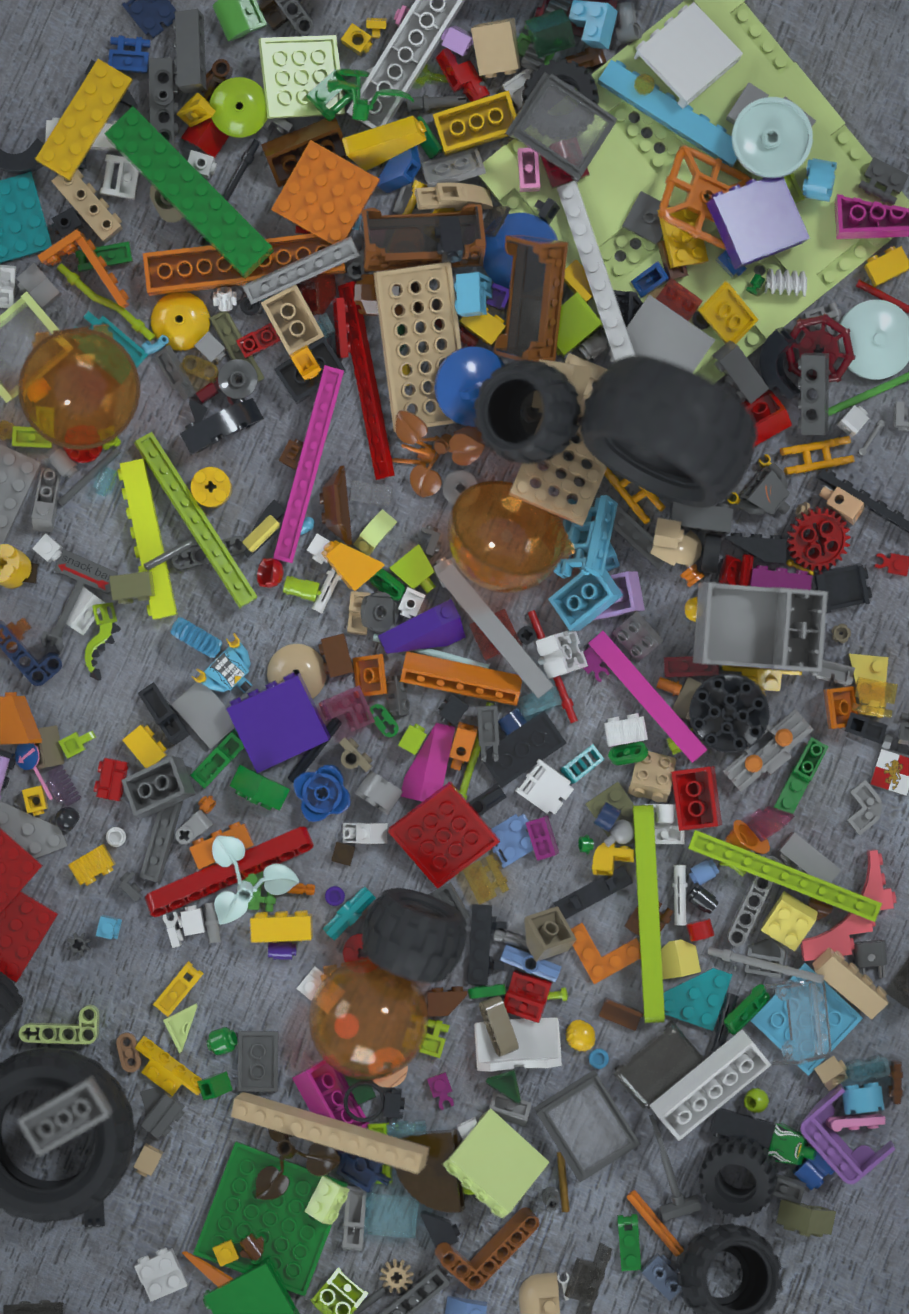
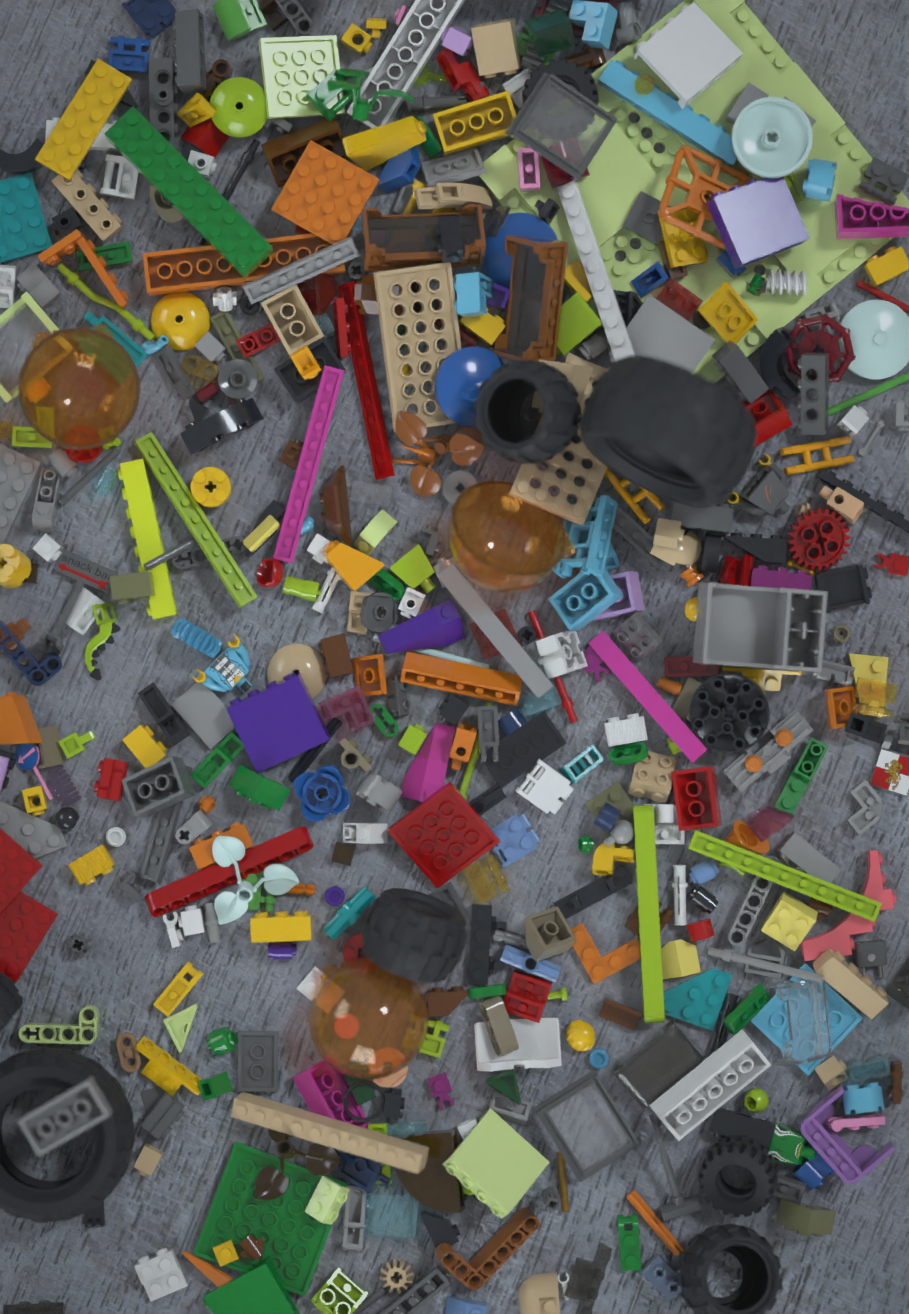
medium azure brick [96,915,122,939] -> none
magenta hinge [526,815,559,861] -> none

